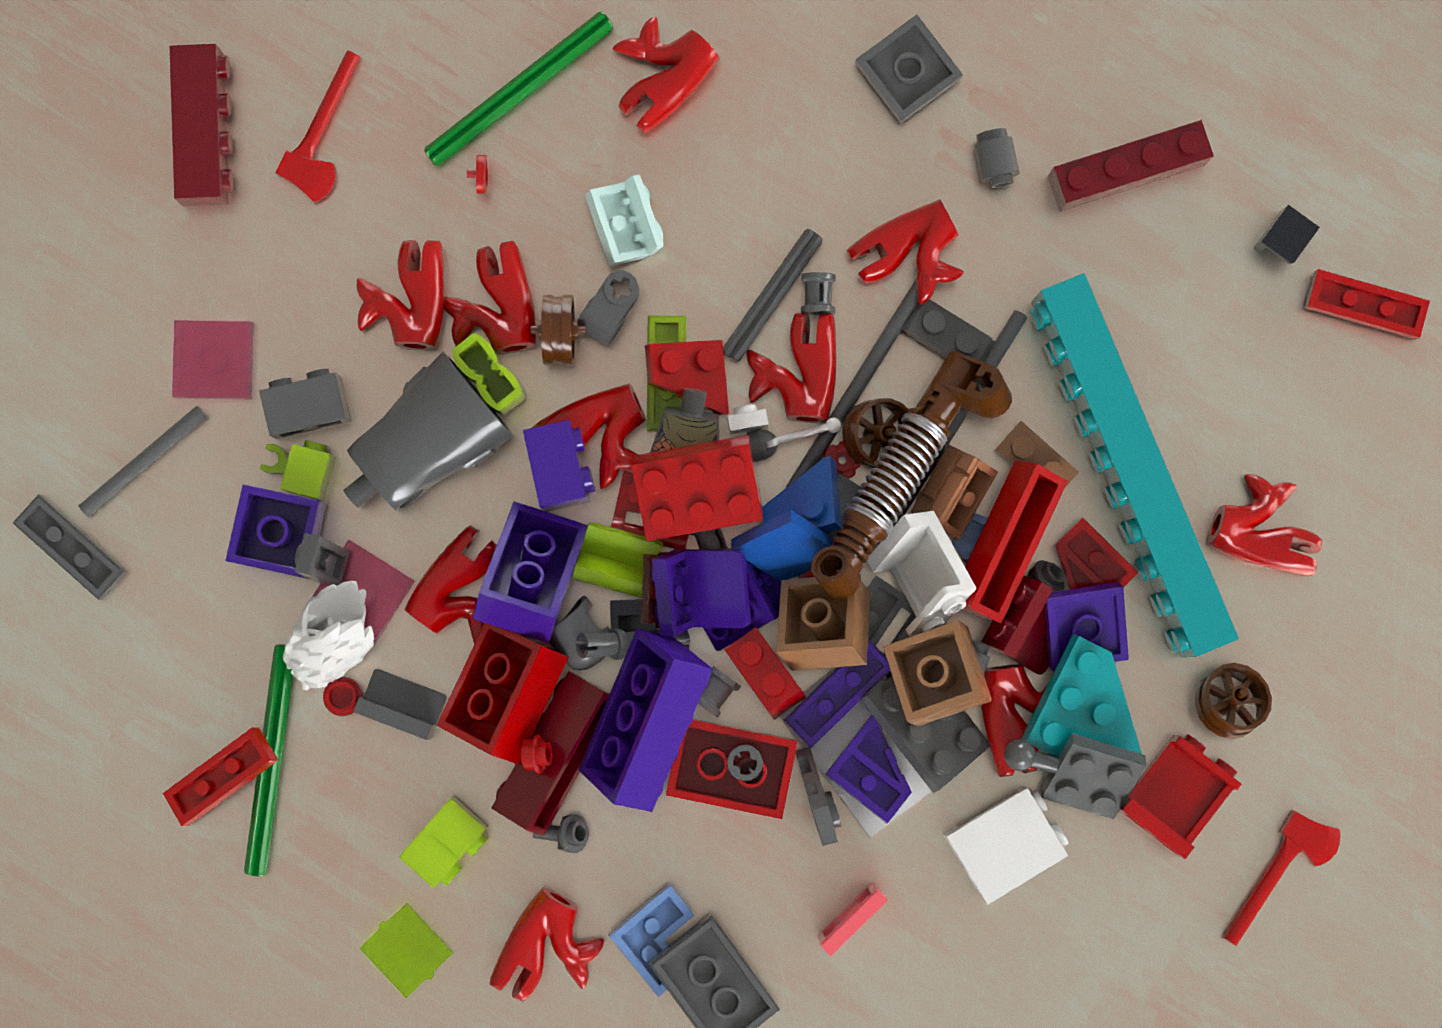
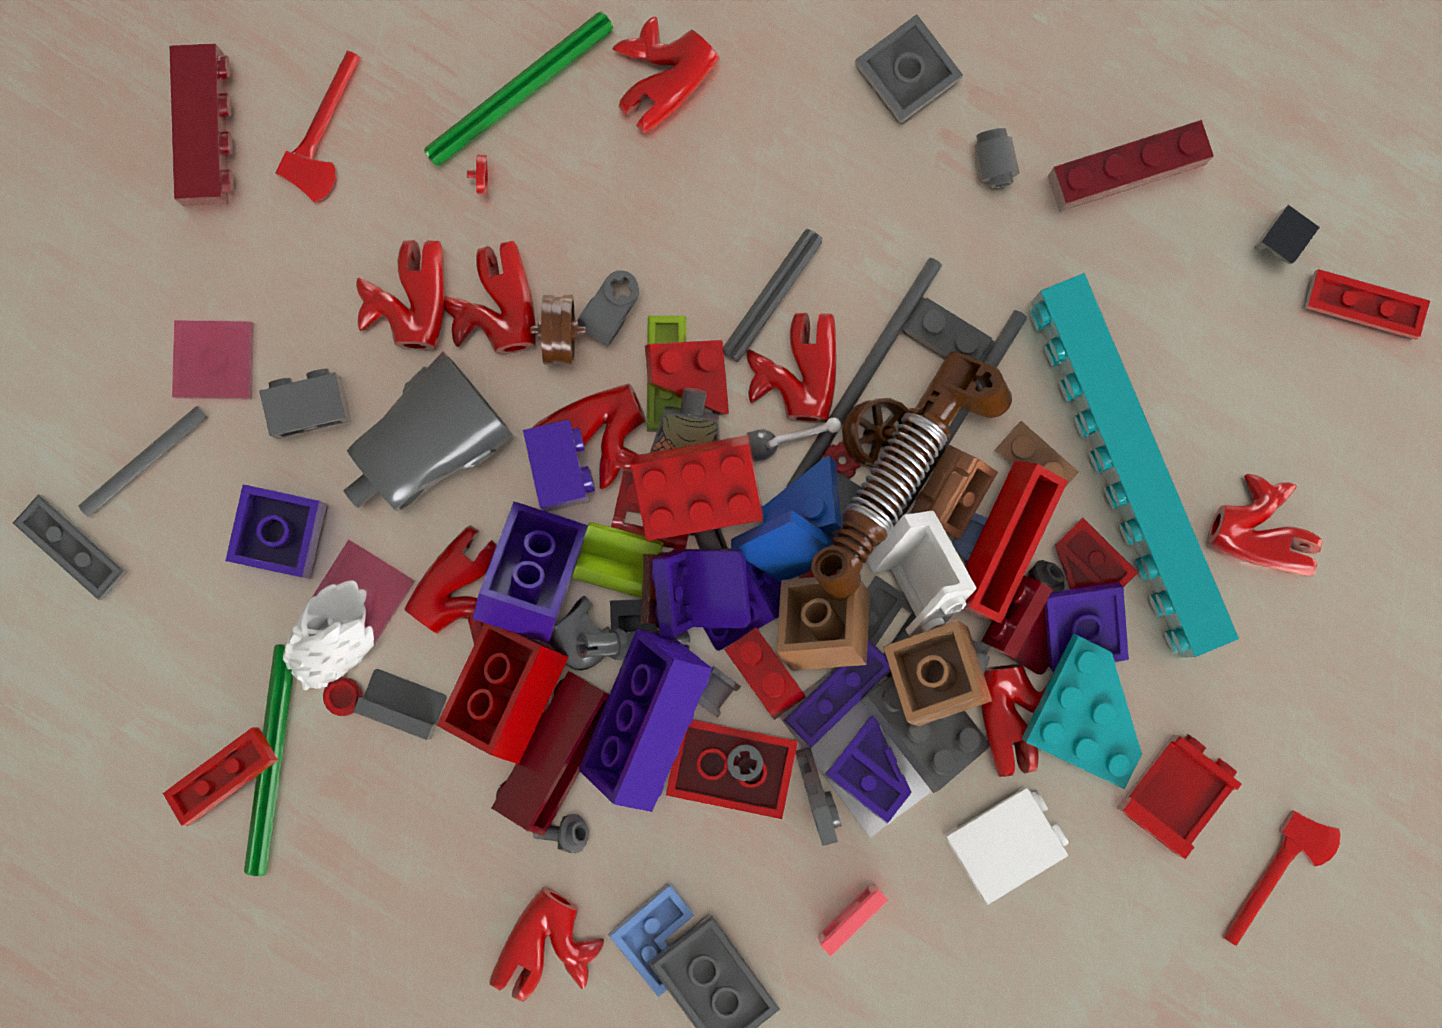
lime brick [260,440,336,501] -> none
dark grey plate [295,533,350,586] -> none
clear neon green piece [359,903,454,998] -> none
lime brick [399,796,488,888] -> none
lime brick [452,333,525,416] -> none
red plate [521,734,553,774] -> none
light aqua bracket [585,174,663,267] -> none
white plate [727,404,768,435] -> none
dark grey bush [801,272,836,316] -> none
red piece [846,199,964,305] -> none
dark grey plate [1004,733,1146,819] -> none
reddish brown wheel [1195,663,1272,739] -> none

